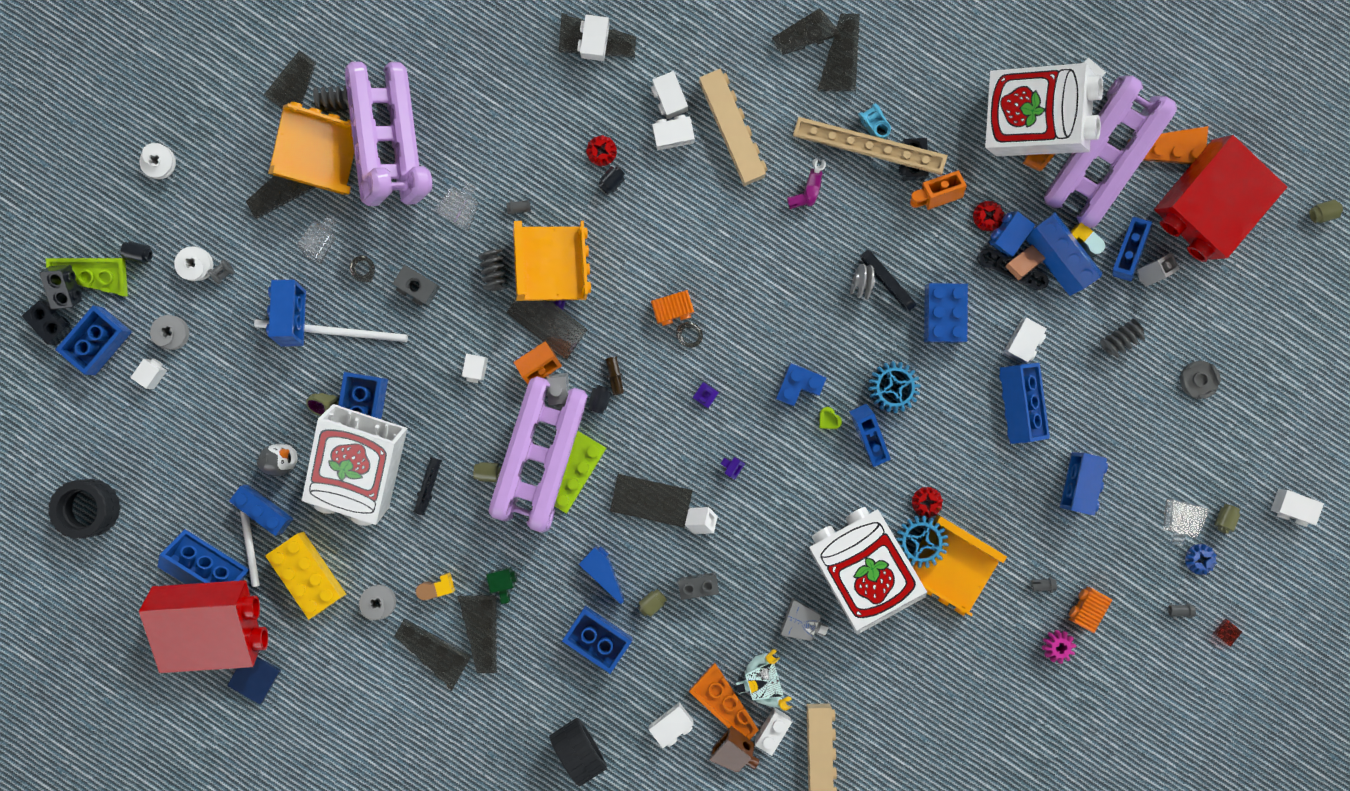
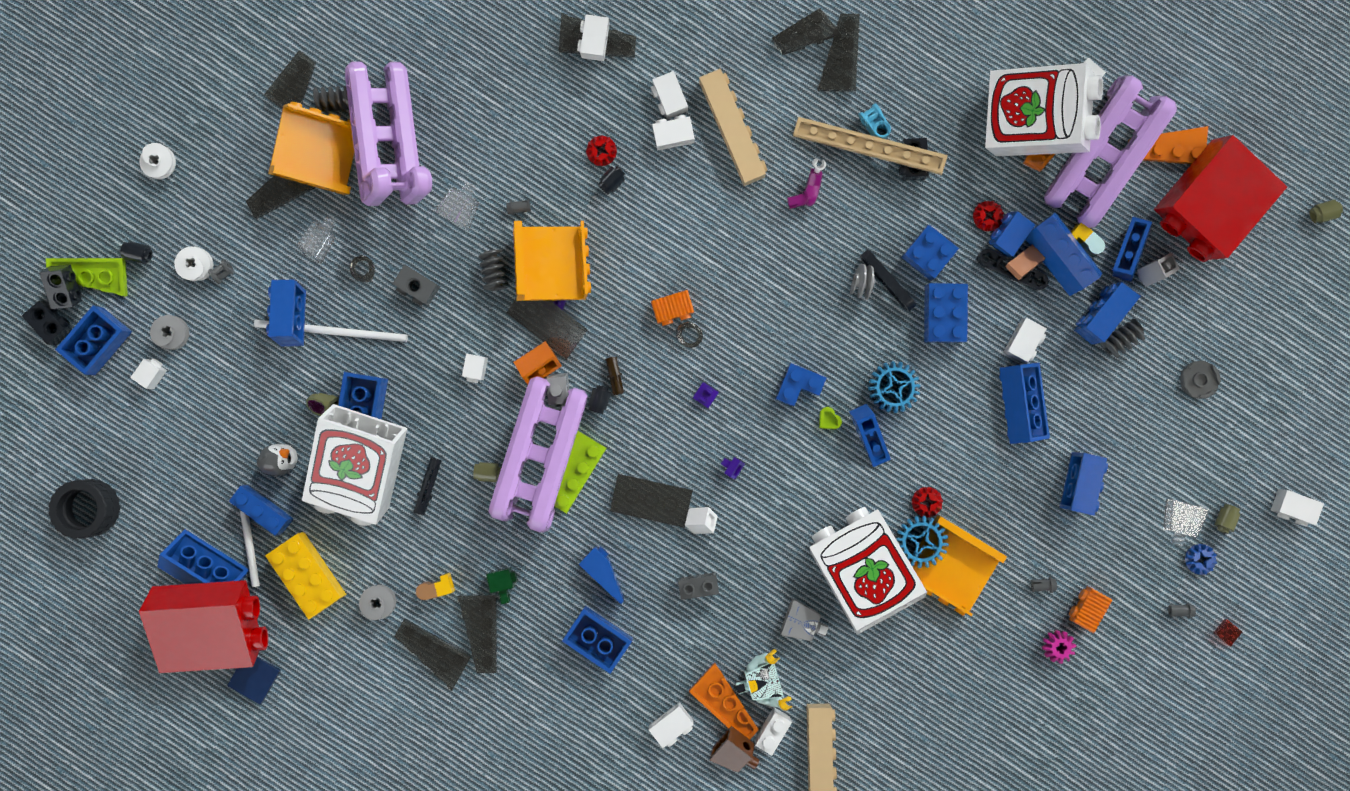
black tyre [549,718,607,786] -> none
olive brick [638,589,667,617] -> none
orange brick [910,170,967,210] -> none
none -> blue brick [901,225,959,281]
none -> blue brick [1074,282,1141,345]

